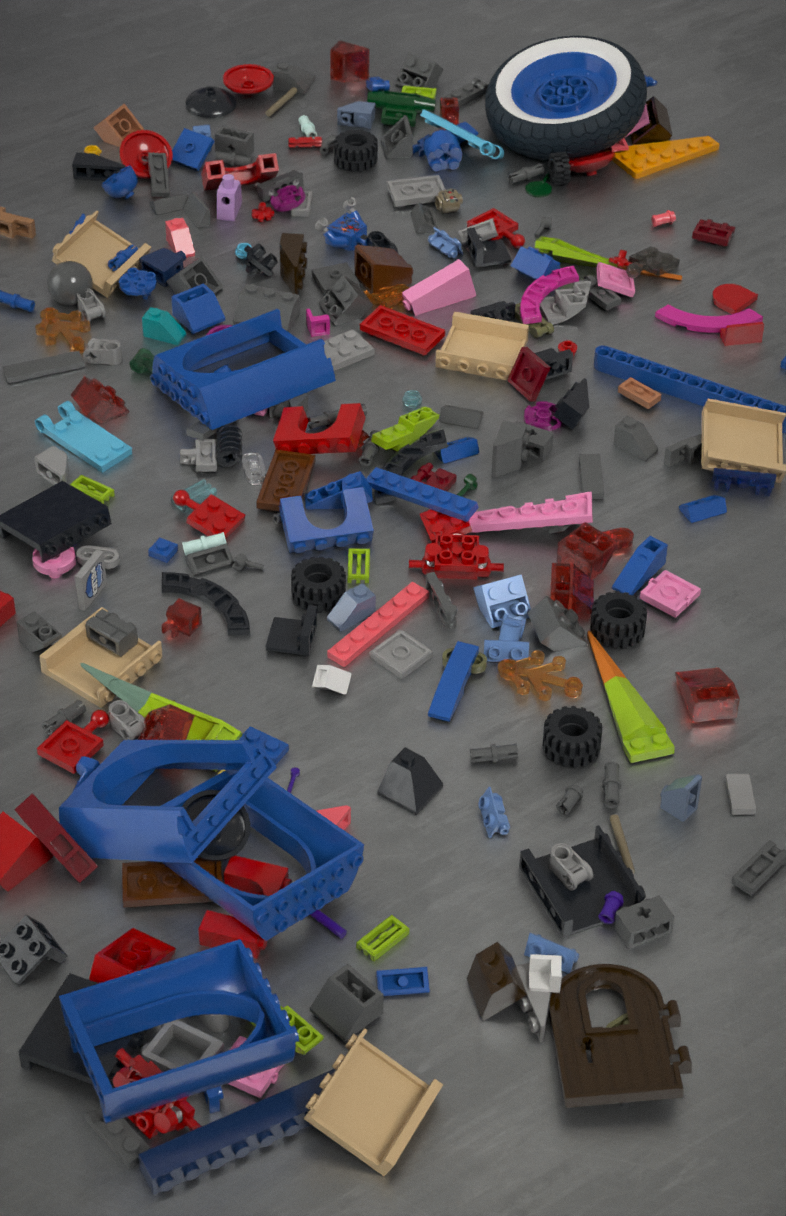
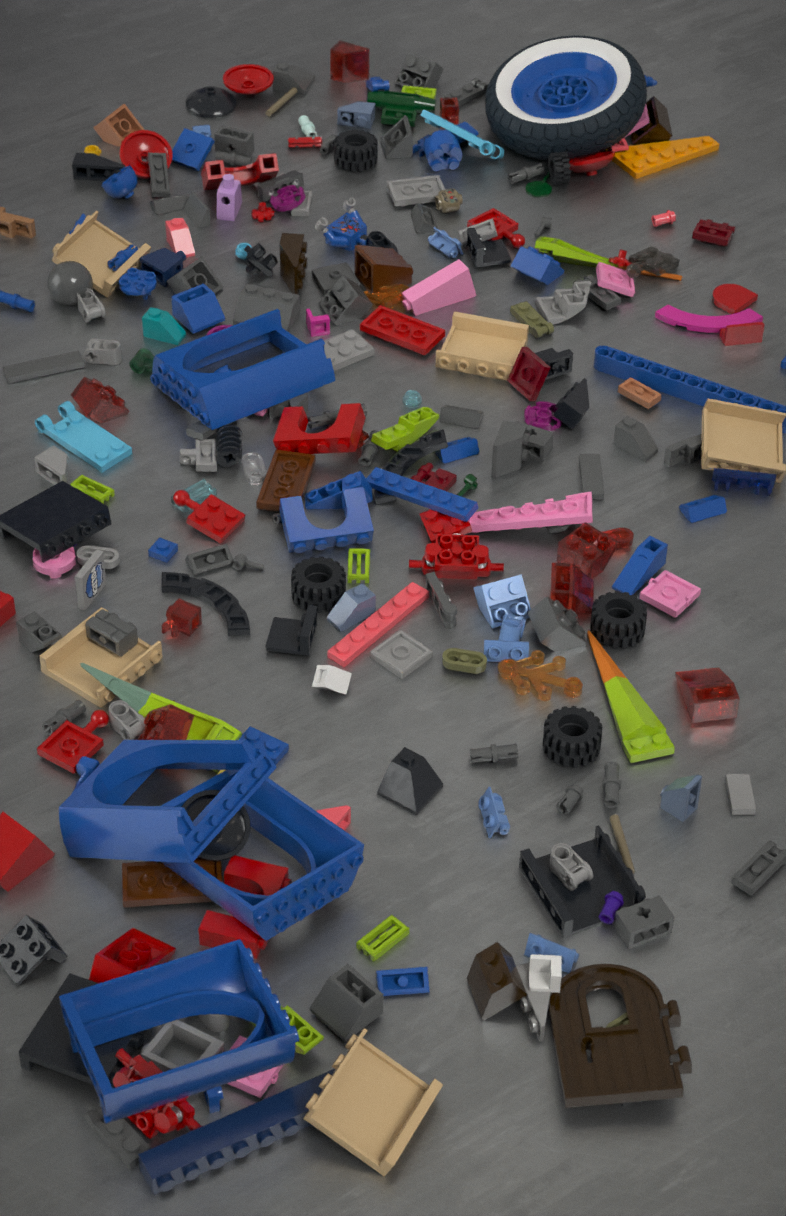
dark red slope [14,793,98,883] -> none
clear orange plant [35,307,91,353] -> none
light aqua pin [182,532,227,556] -> none
dark purple hinge [287,767,300,793] -> none
dark purple bar [310,910,347,939] -> none
blue slope [428,641,479,722] -> none
black bracket [471,301,516,321] -> none
dark pink tile [520,266,579,324] -> none
red plate [558,340,577,356] -> none

